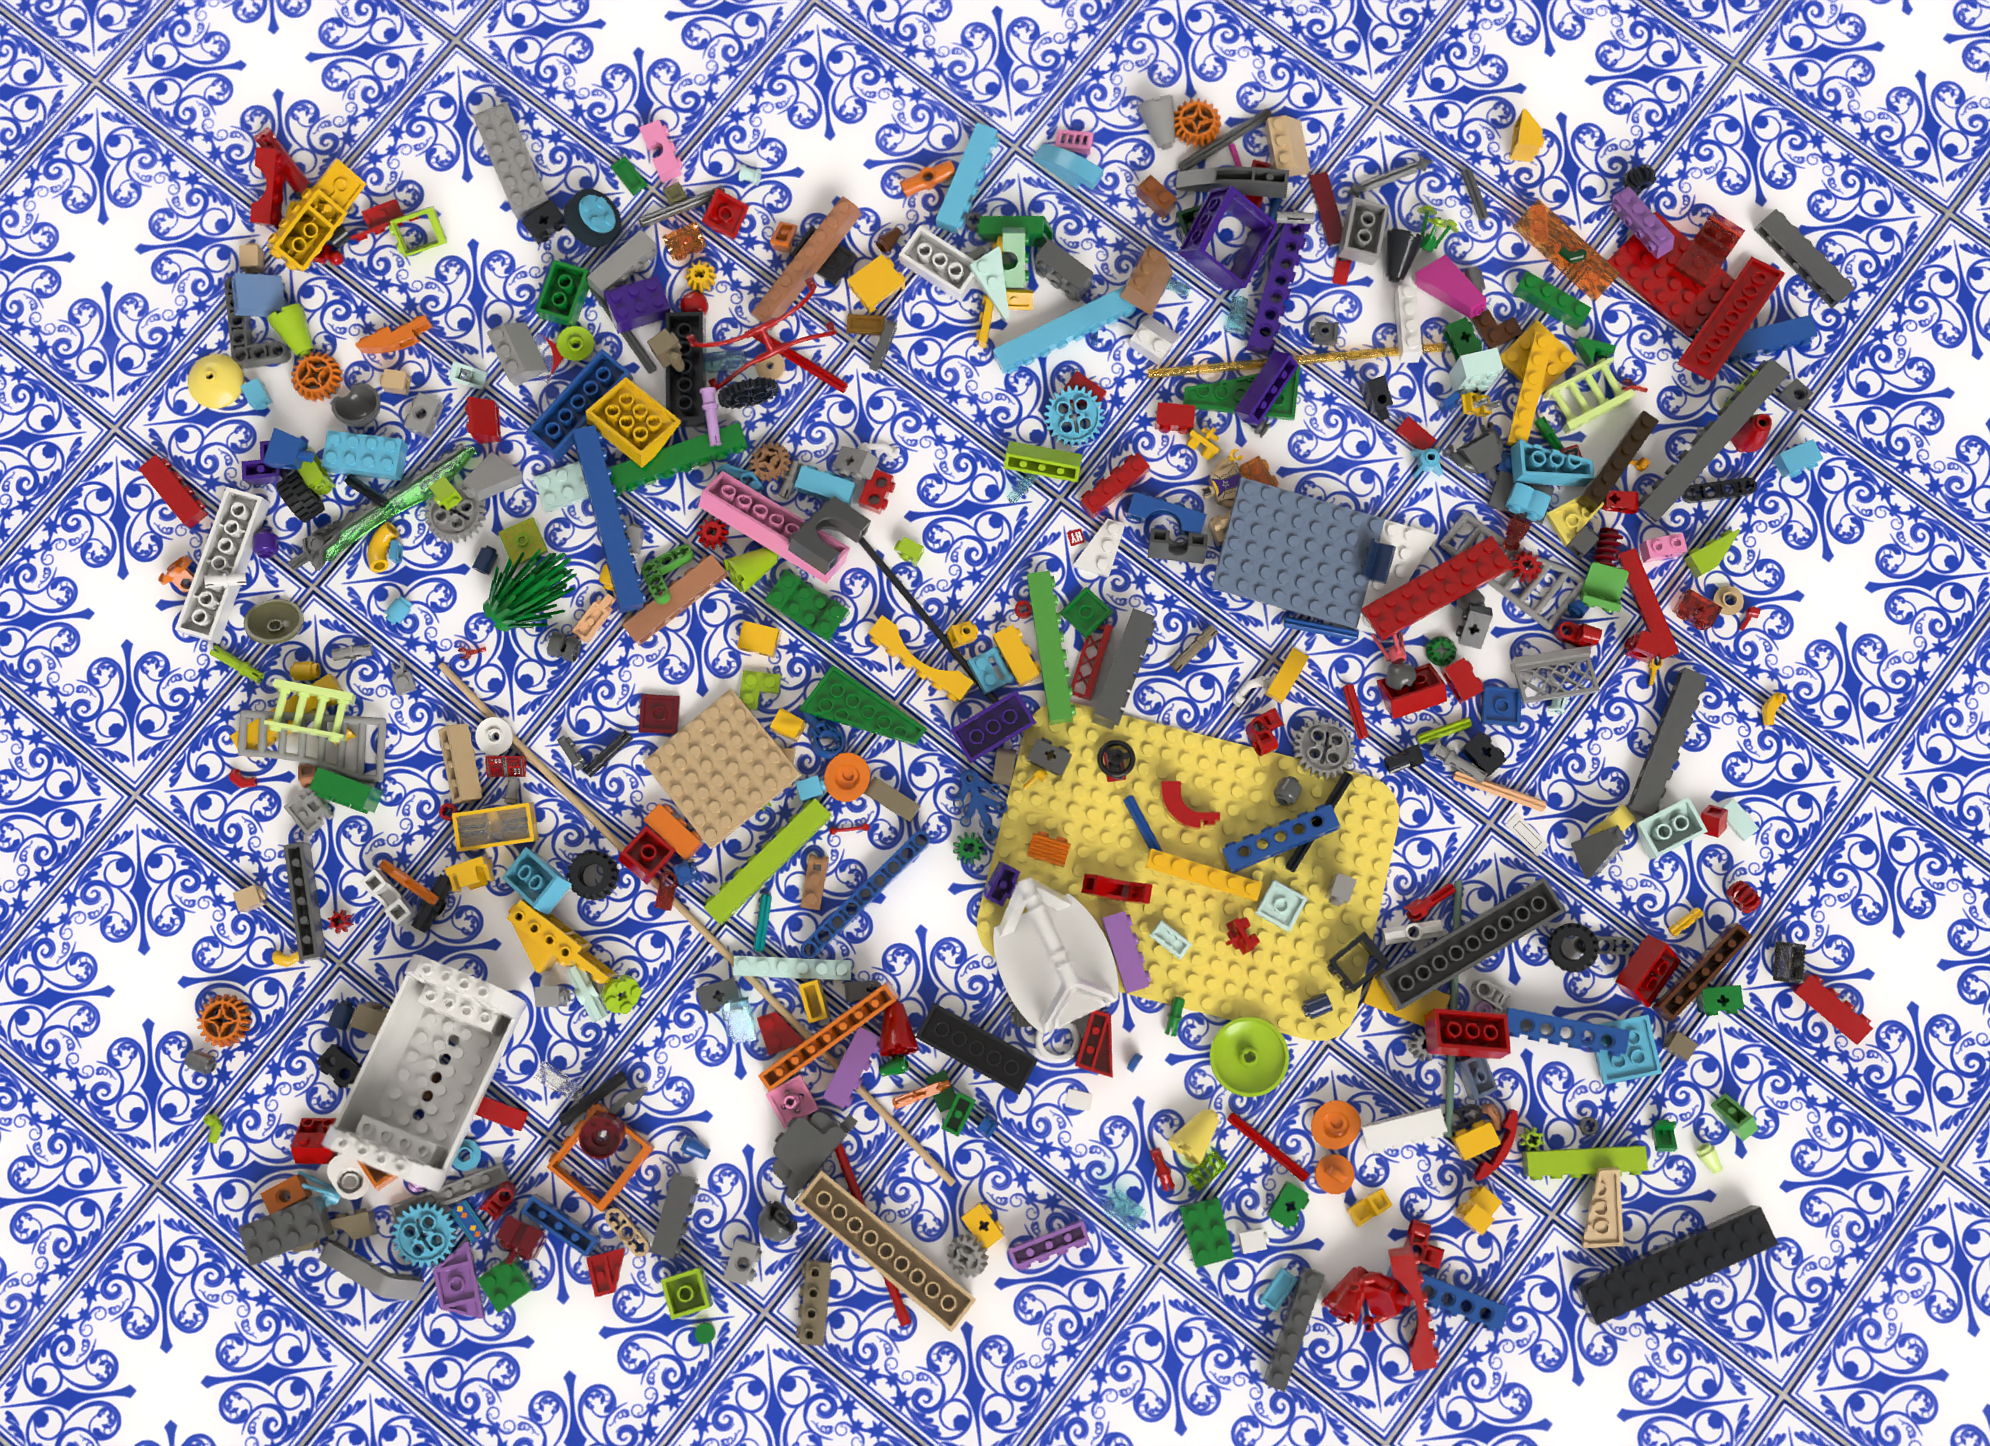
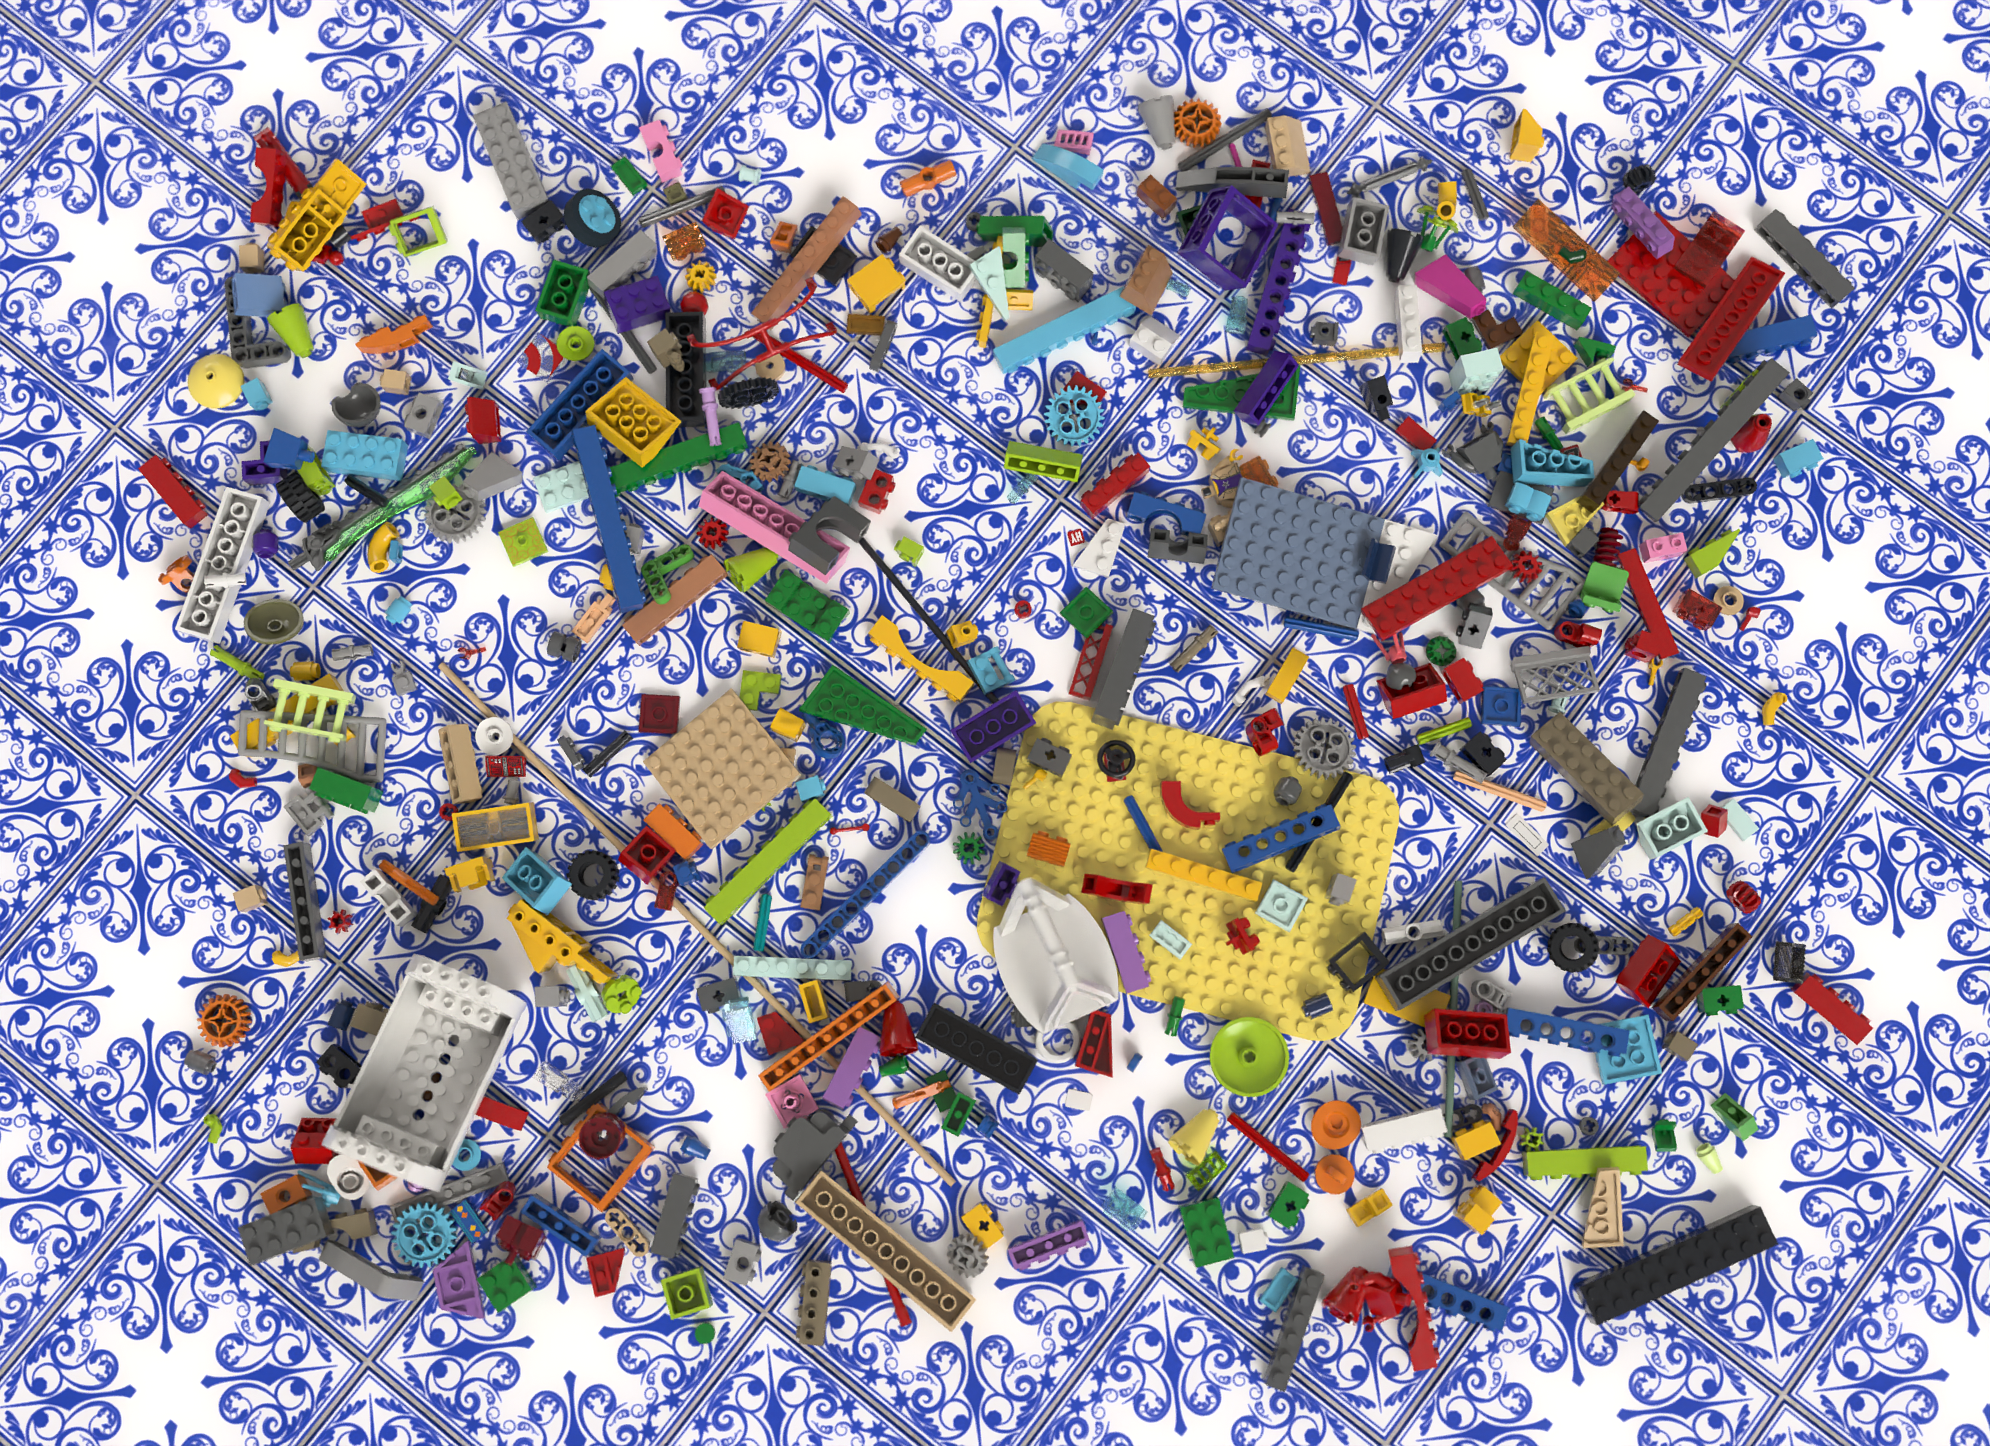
orange gear [290,352,343,402] -> none
dark blue brick [471,545,499,576] -> none
green plant [483,548,577,632] -> none
light grey slope [487,322,548,387] -> none
orange hat [824,752,870,802] -> none
medium azure brick [936,122,1000,234] -> none
yellow brick [993,624,1041,688] -> none
bright green brick [1027,571,1076,725] -> none
red brick [1155,402,1196,434] -> none
red piece [1404,883,1456,923] -> none
red piece [1404,1219,1445,1269] -> none
none -> dark grey piece [245,678,277,711]
none -> yellow cylinder [1437,181,1457,220]
none -> dark tan brick [1530,712,1644,826]

